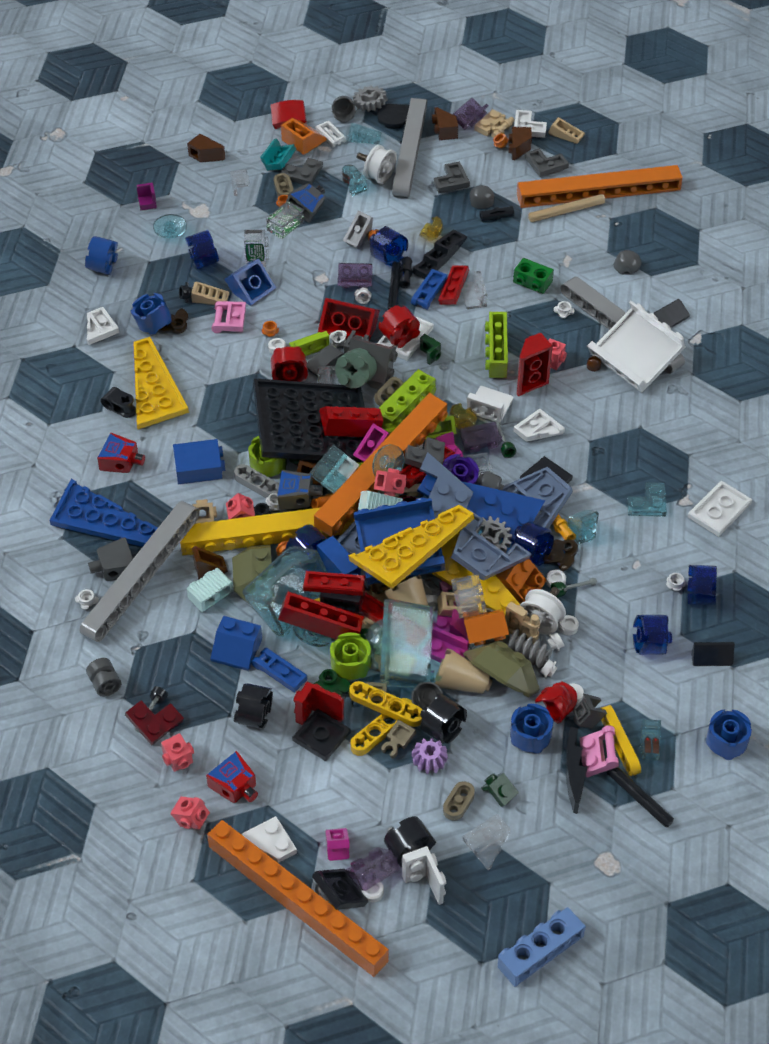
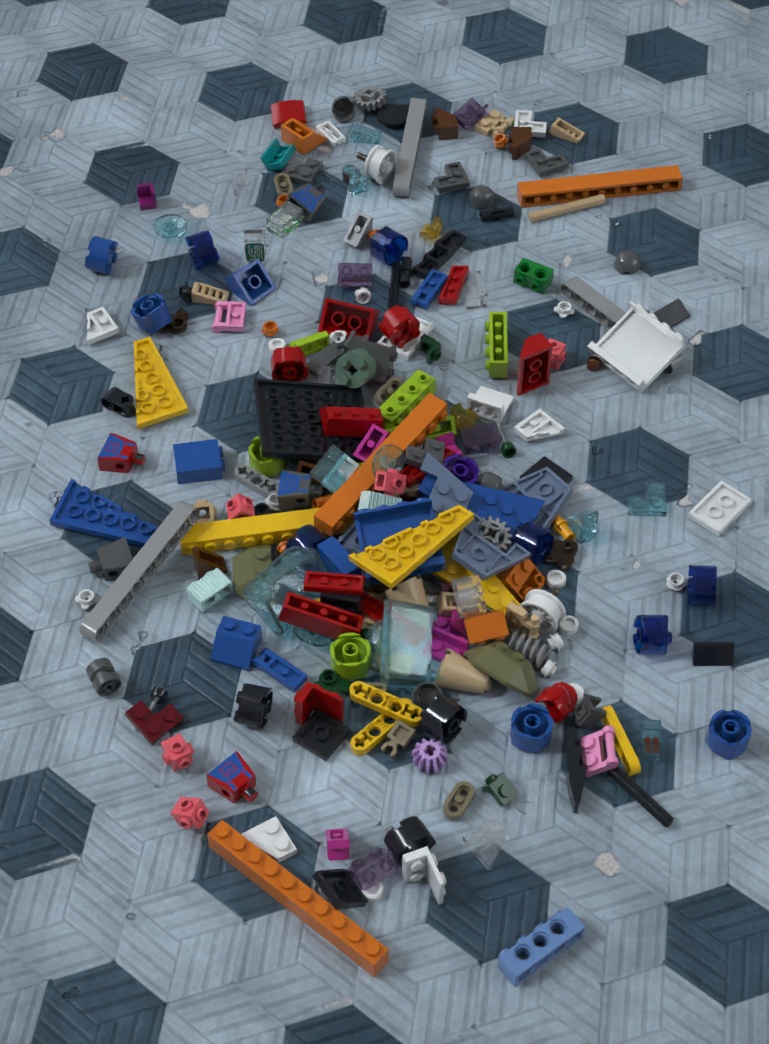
reddish brown slope [187,133,225,162] -> none
hinge [551,578,597,598] -> none

